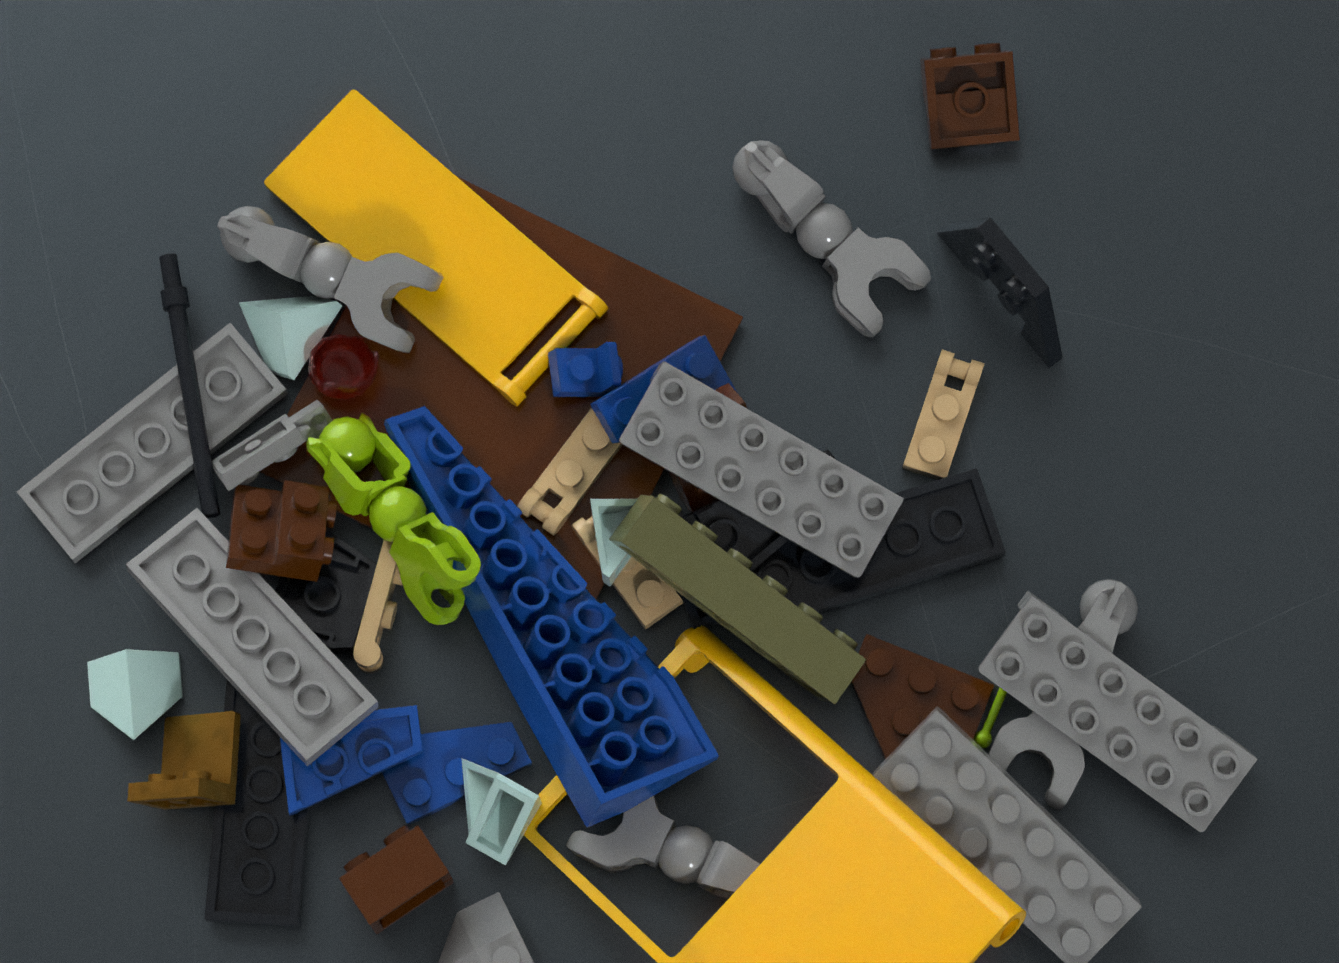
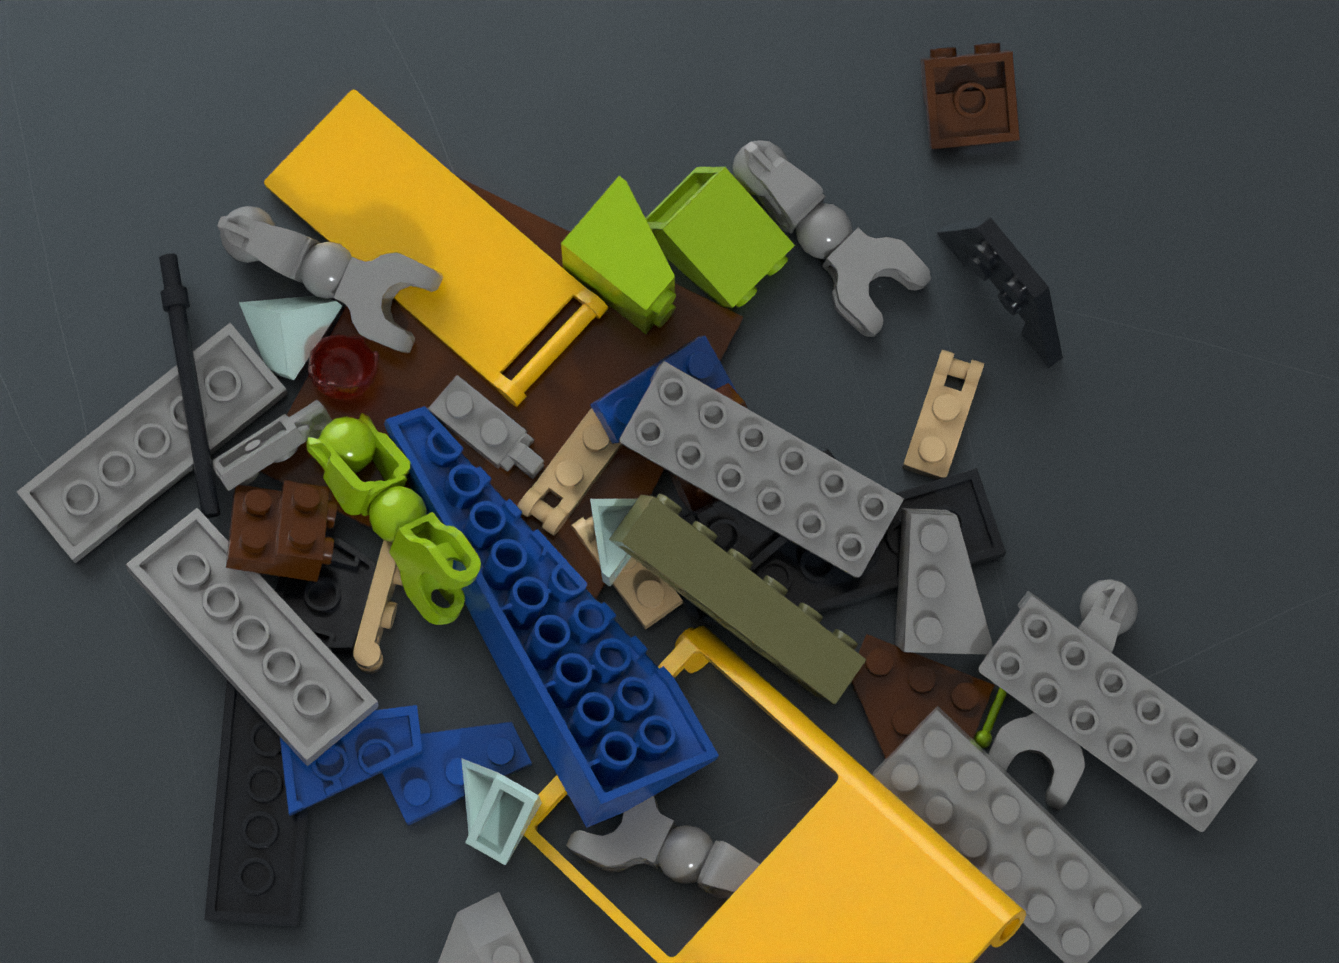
light aqua slope [87,649,183,740] -> none
pearl gold bracket [127,711,241,810] -> none
reddish brown piece [339,825,454,934] -> none
blue bracket [548,342,623,397] -> none
none -> light grey hinge [428,375,545,479]
none -> lime slope [561,176,676,334]
none -> lime slope [646,167,795,308]
none -> light grey wedge [895,508,993,655]

